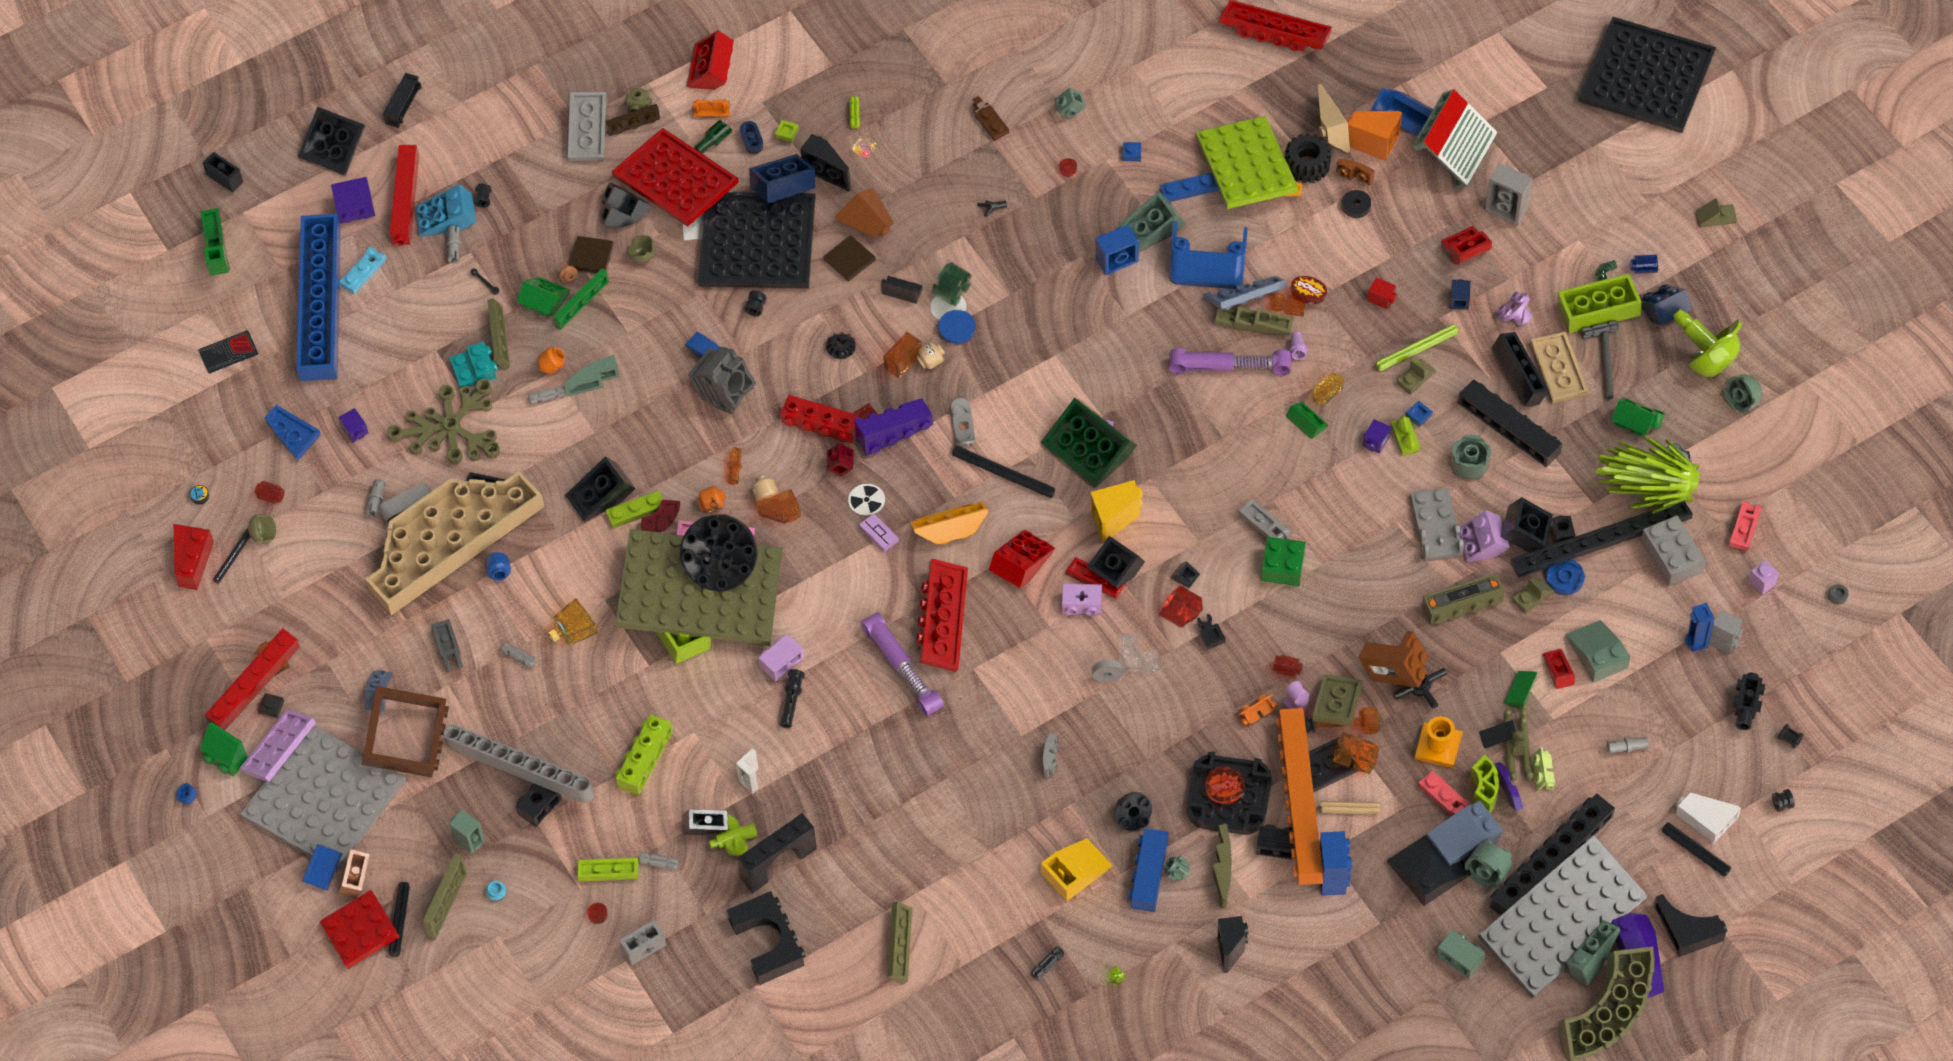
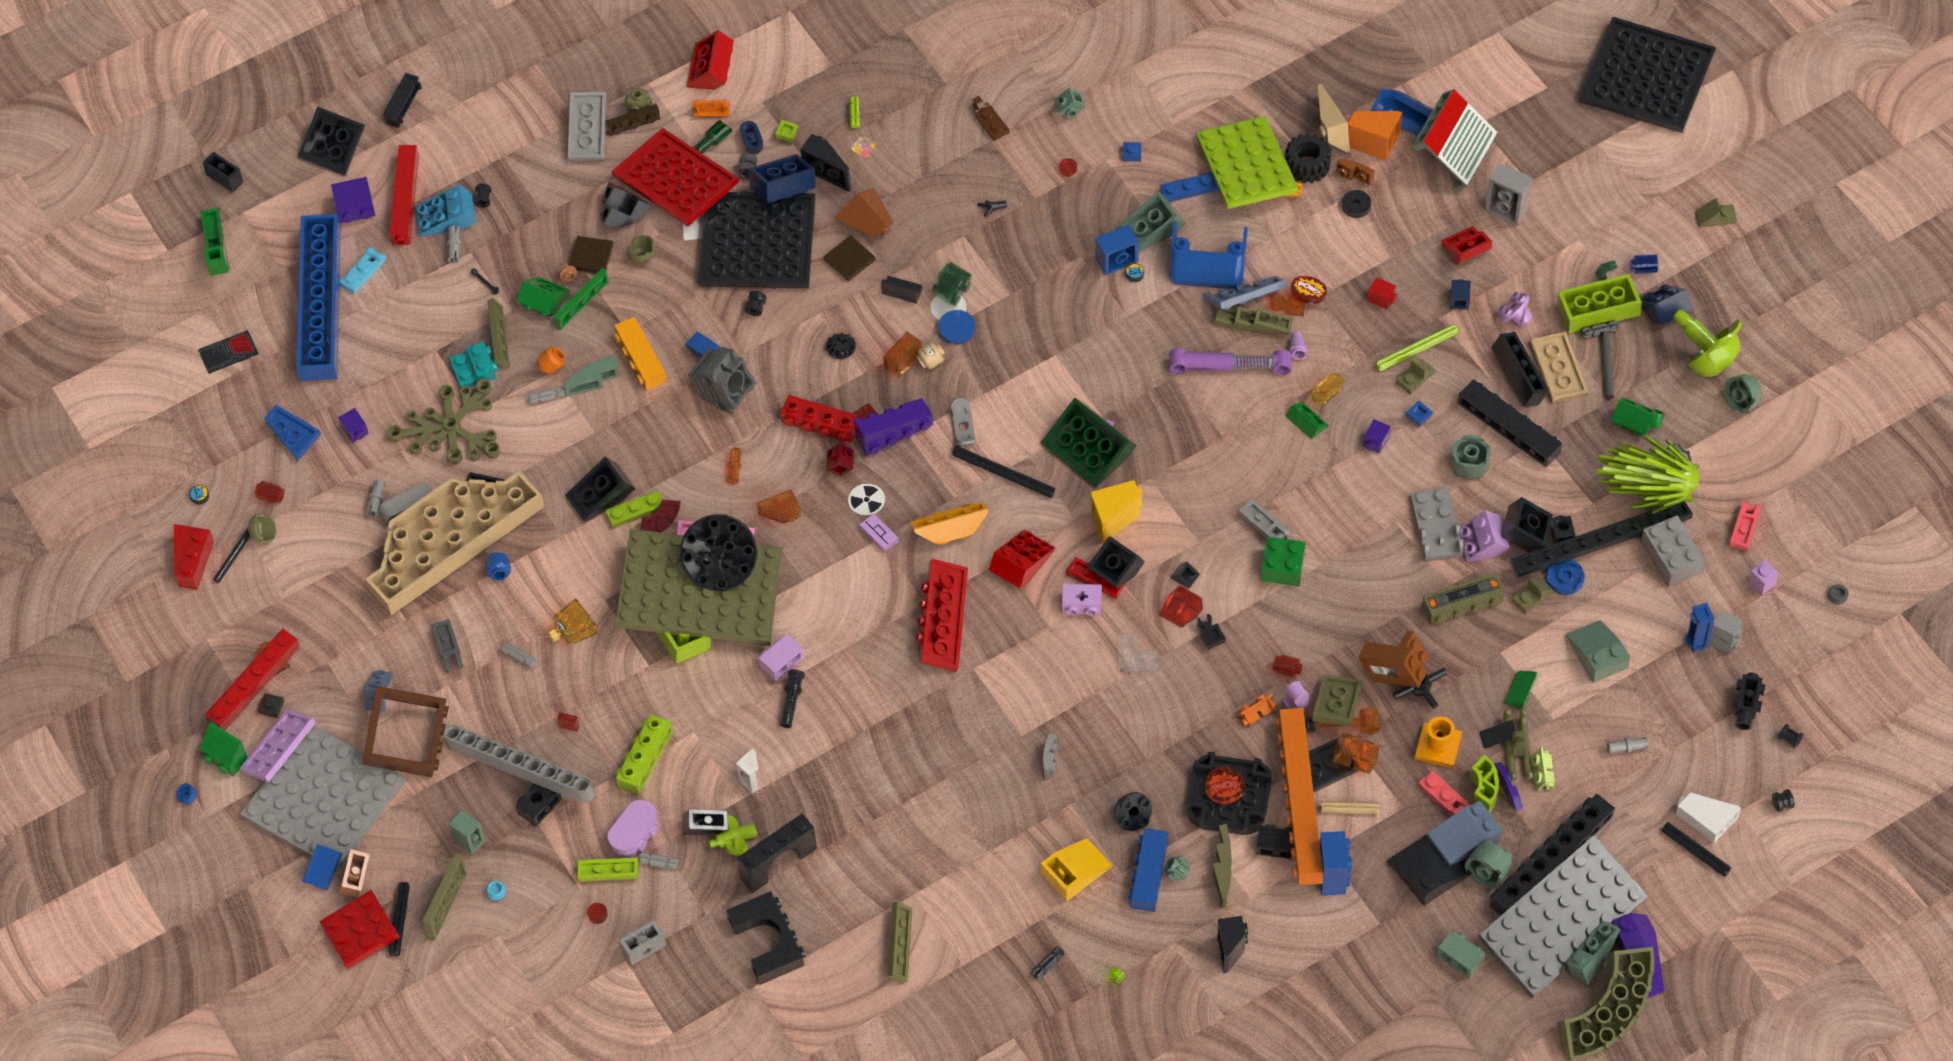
orange head [697,486,726,513] -> none
tan head [751,476,779,505] -> none
medium lavender piece [860,612,944,716] -> none
light grey piece [1092,660,1124,682] -> none
red plate [1219,0,1332,51] -> none
lime tile [1391,415,1421,456] -> none
red slope [1543,649,1575,689] -> none
black arch [1654,894,1727,957] -> none
none -> clear red tile [557,712,580,732]
none -> lavender brick [607,800,659,858]
none -> light orange brick [613,317,667,390]
none -> dark grey wheel [737,153,757,179]
none -> tile [1126,263,1144,282]

